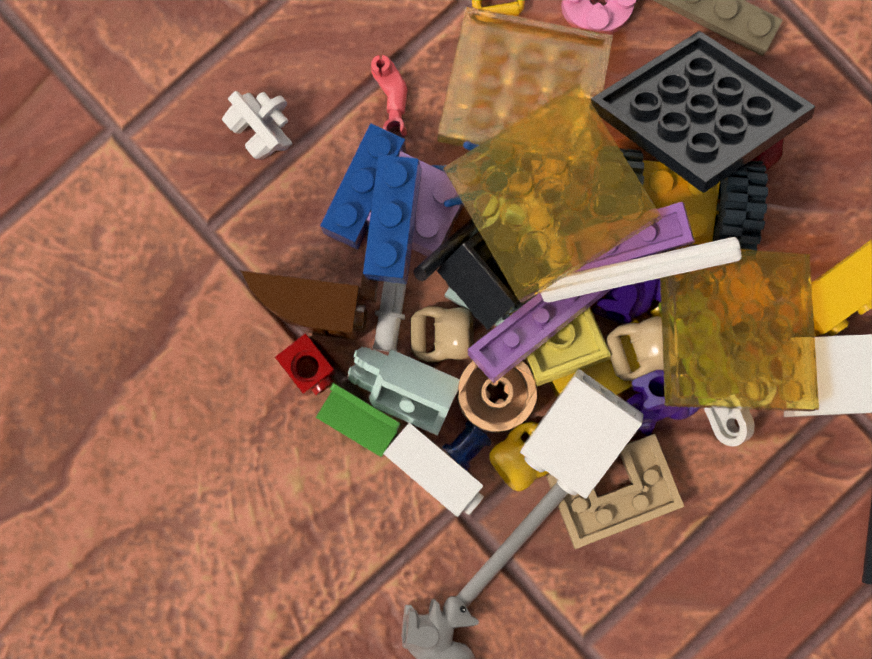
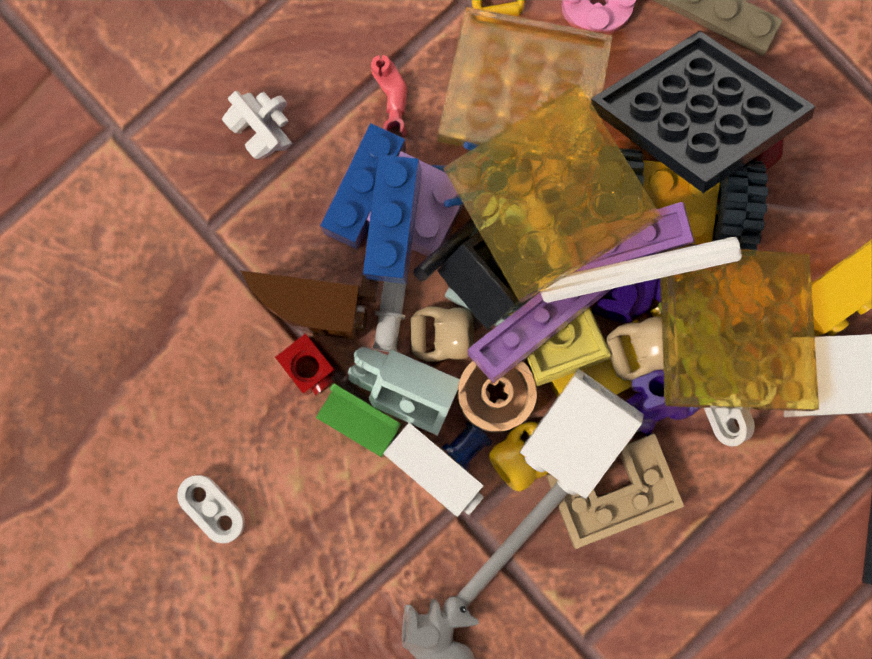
none -> white plate [177,475,245,543]

